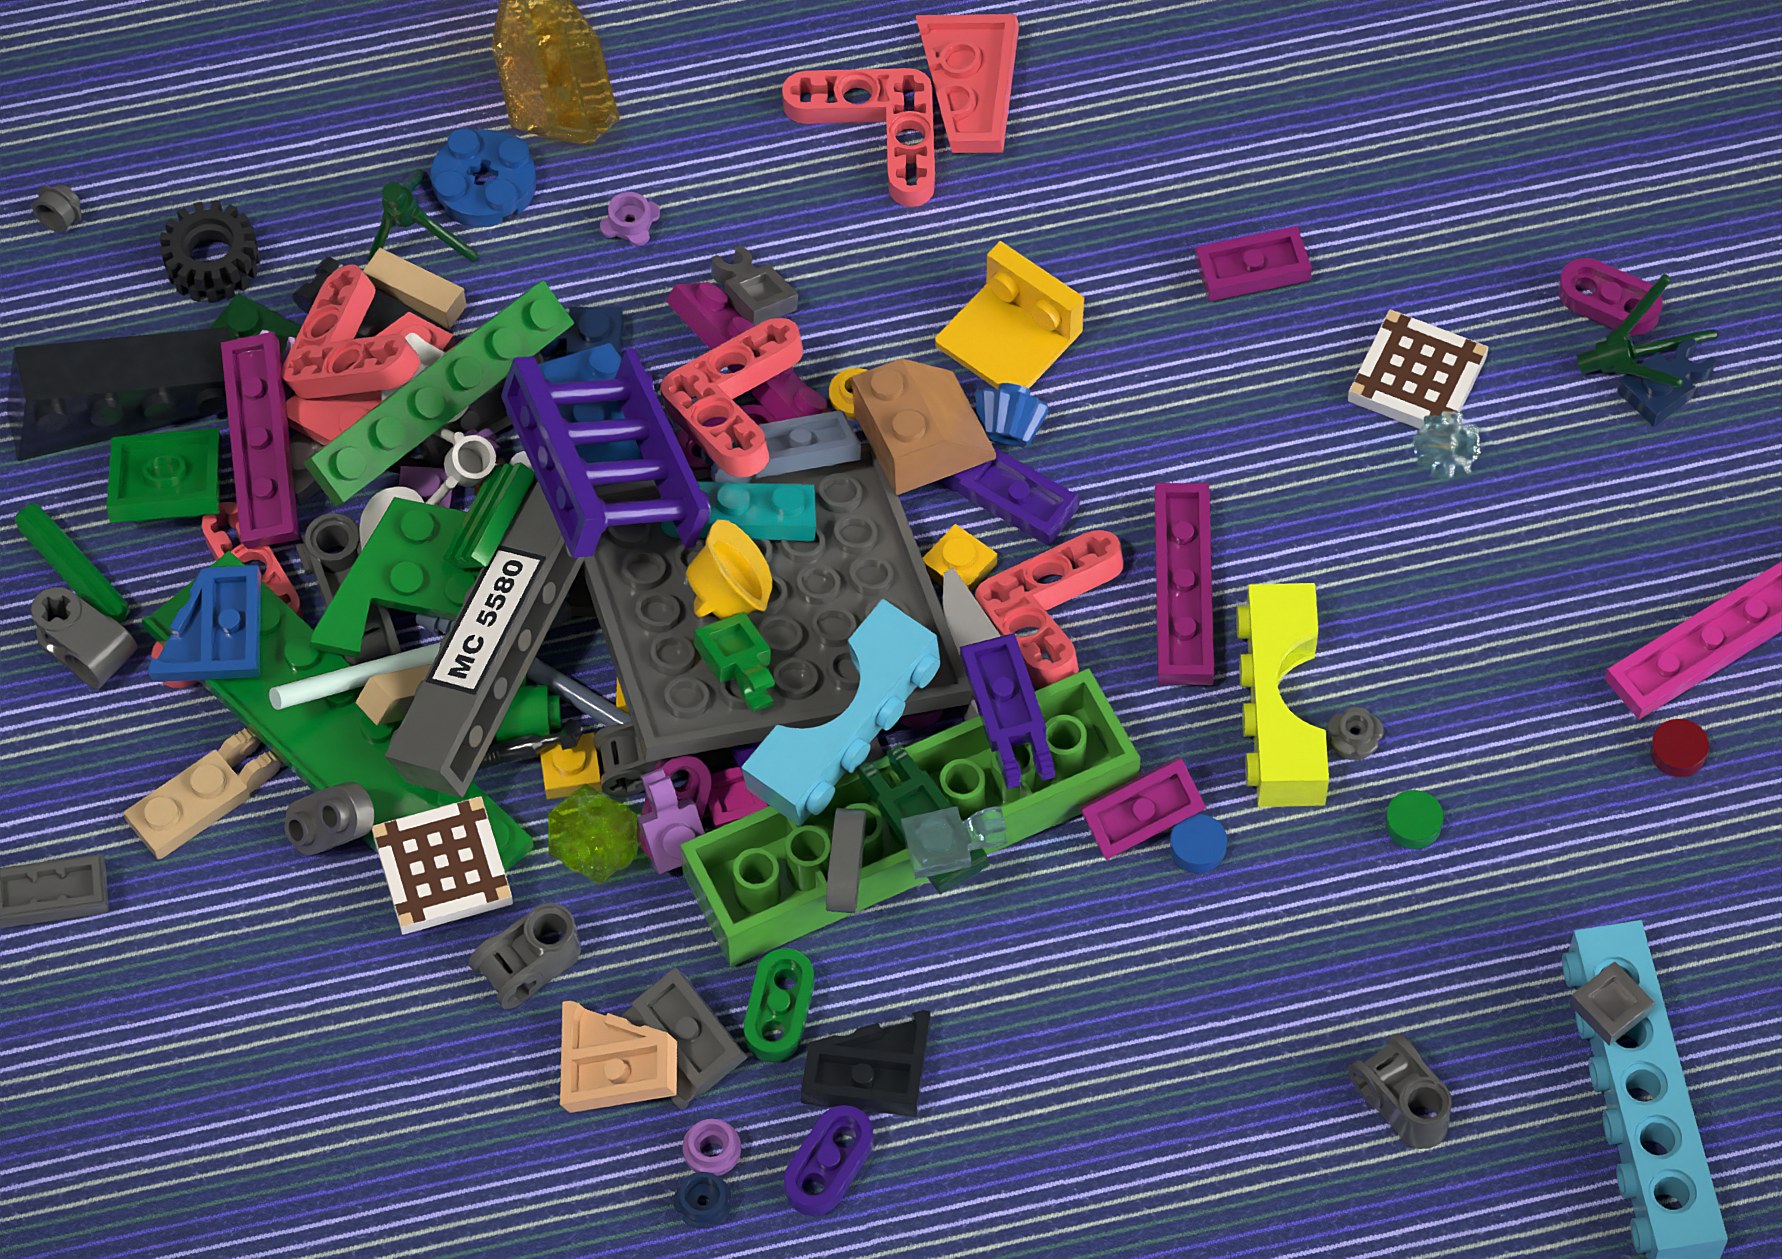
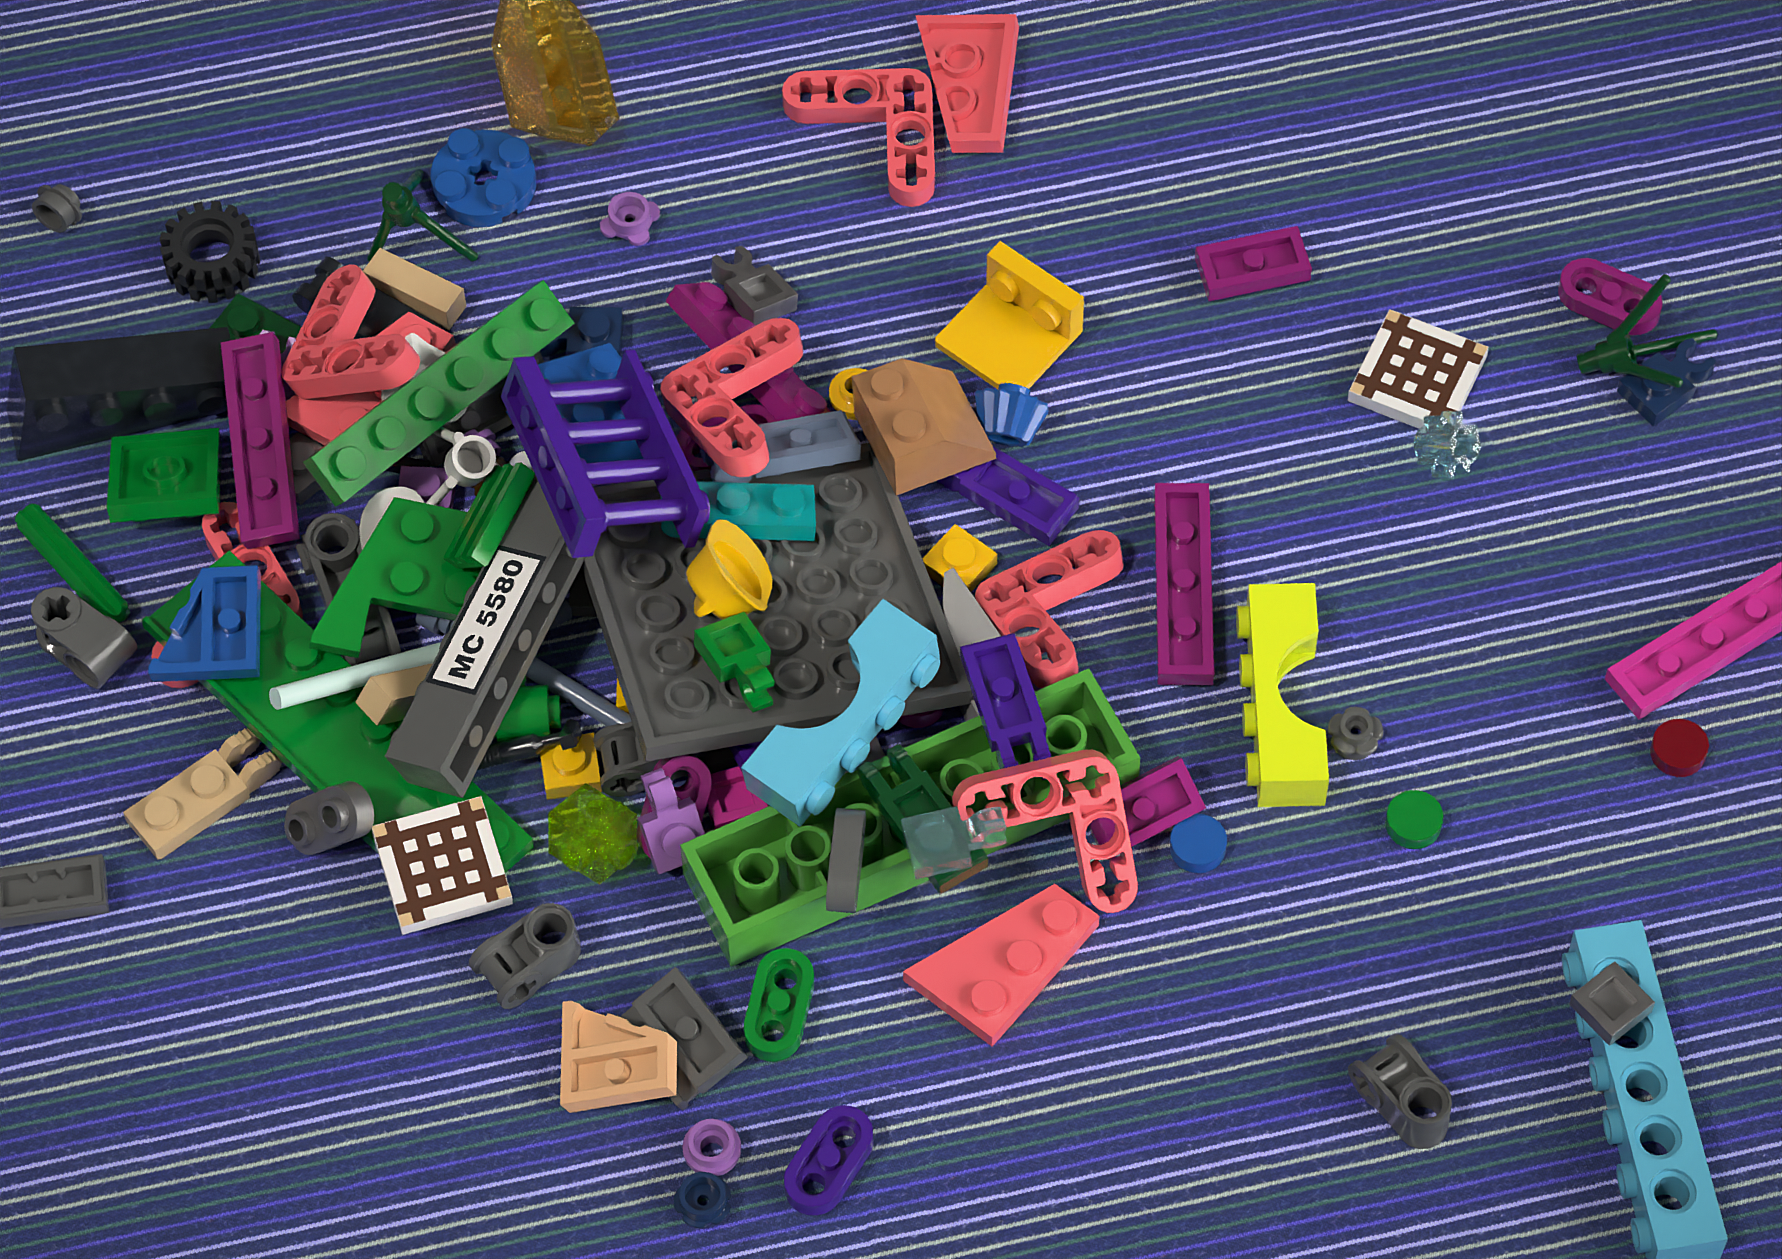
black wing [801,1010,931,1117] -> none
none -> coral wing [903,884,1100,1047]
none -> coral beam [952,749,1138,913]

